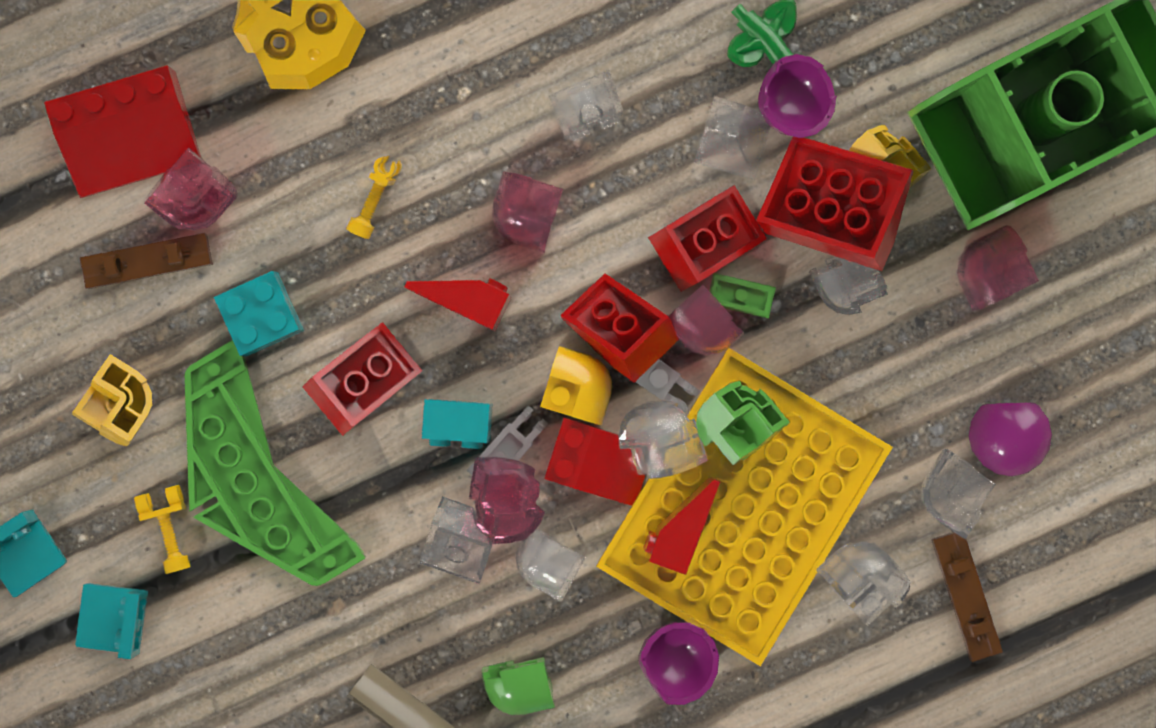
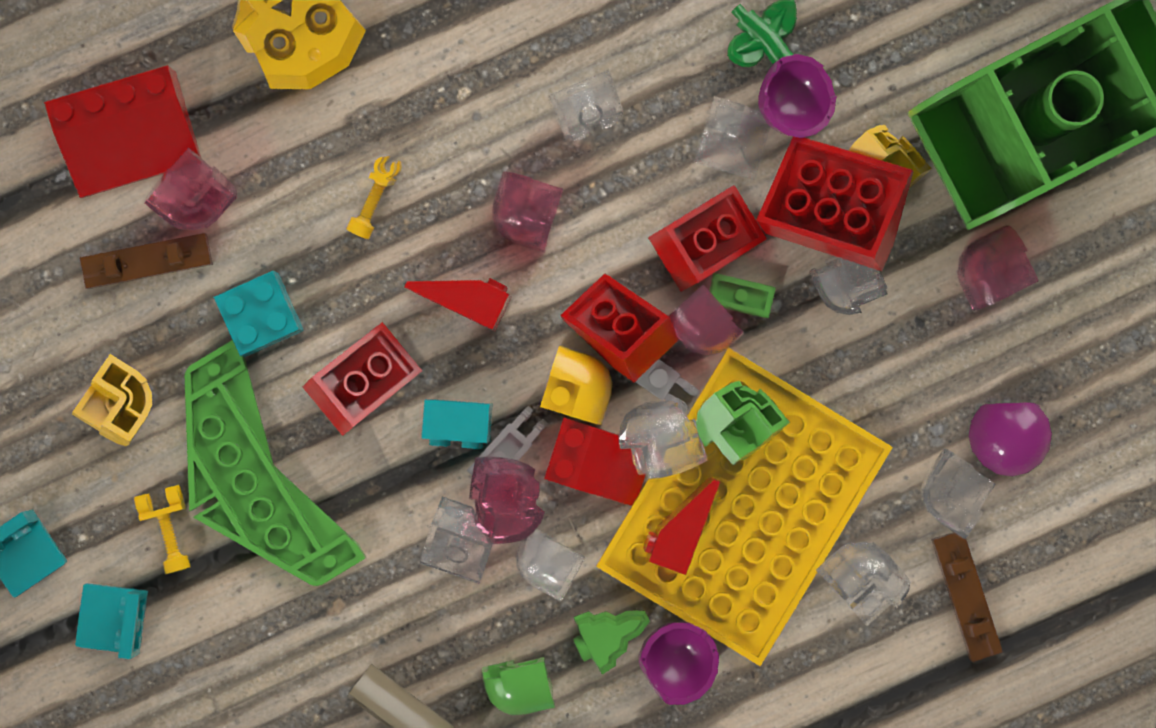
none -> bright green rock [573,610,650,674]

